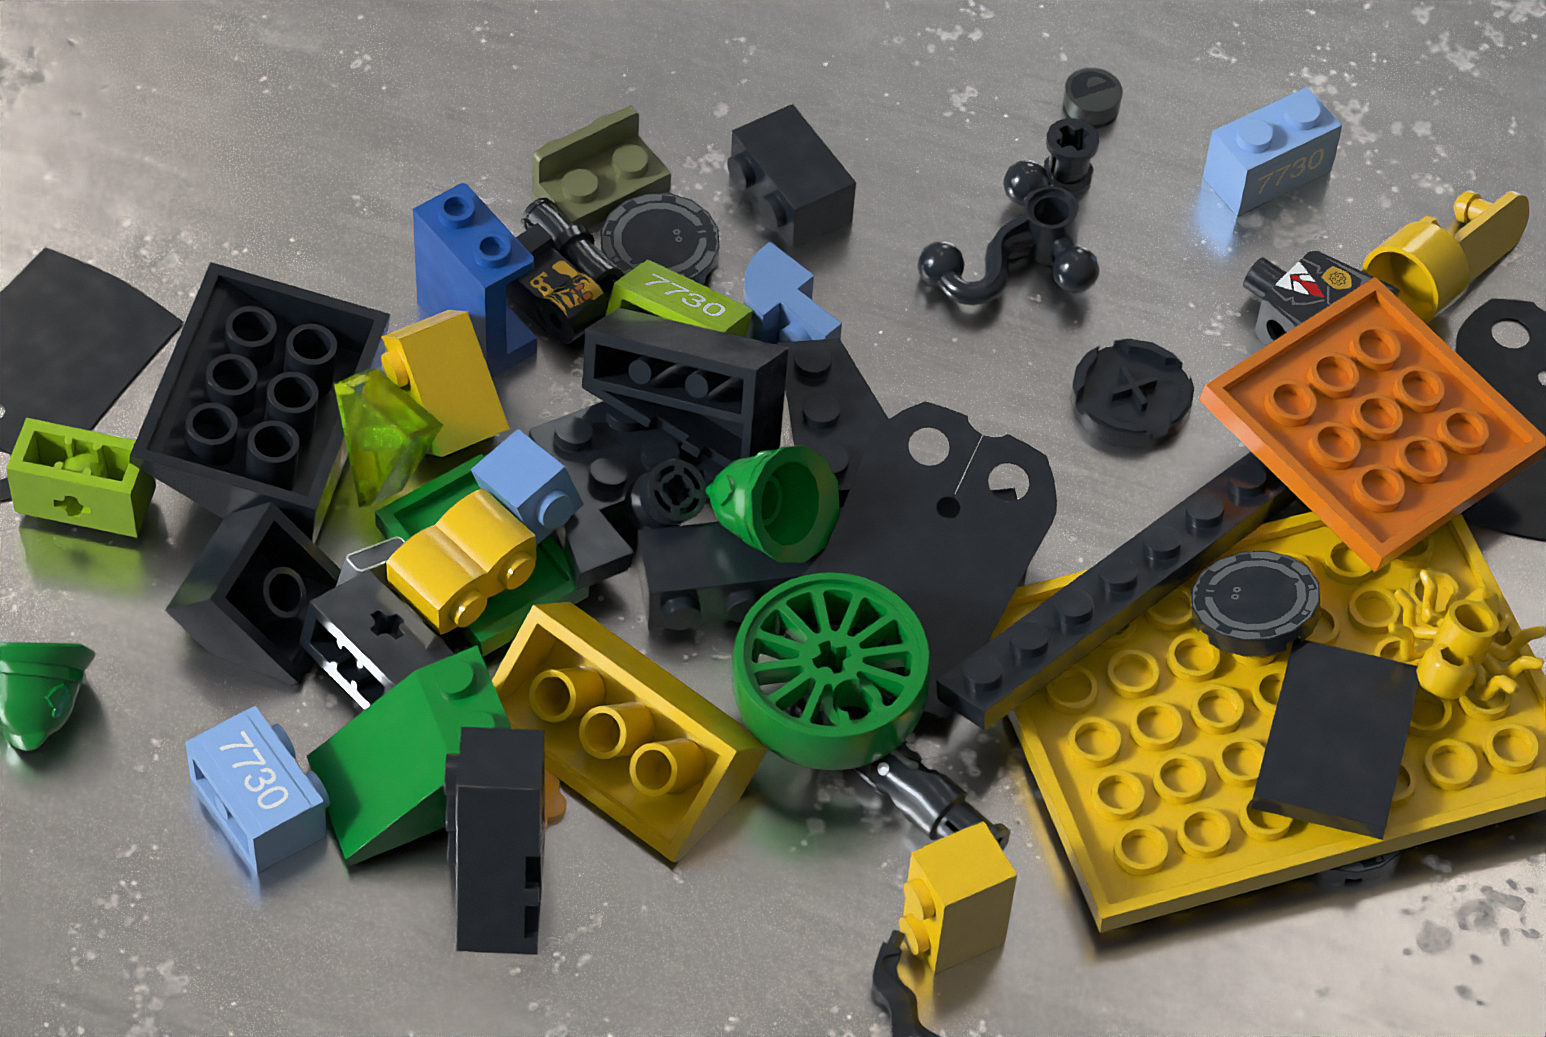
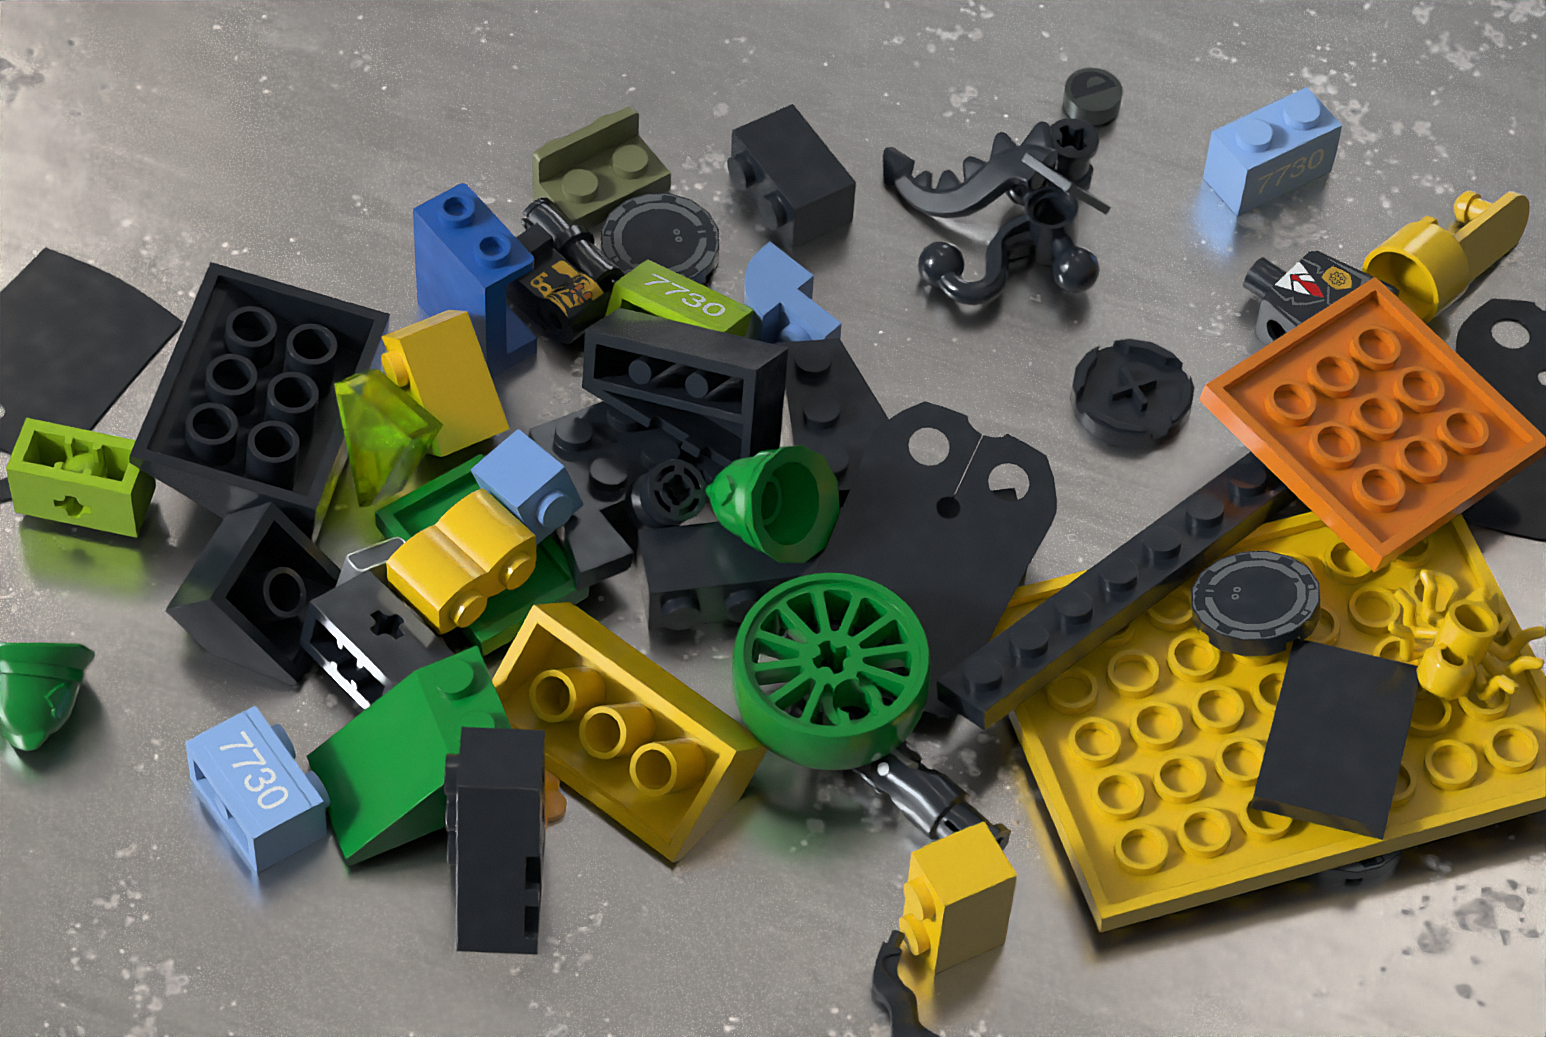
none -> black piece [883,121,1111,219]

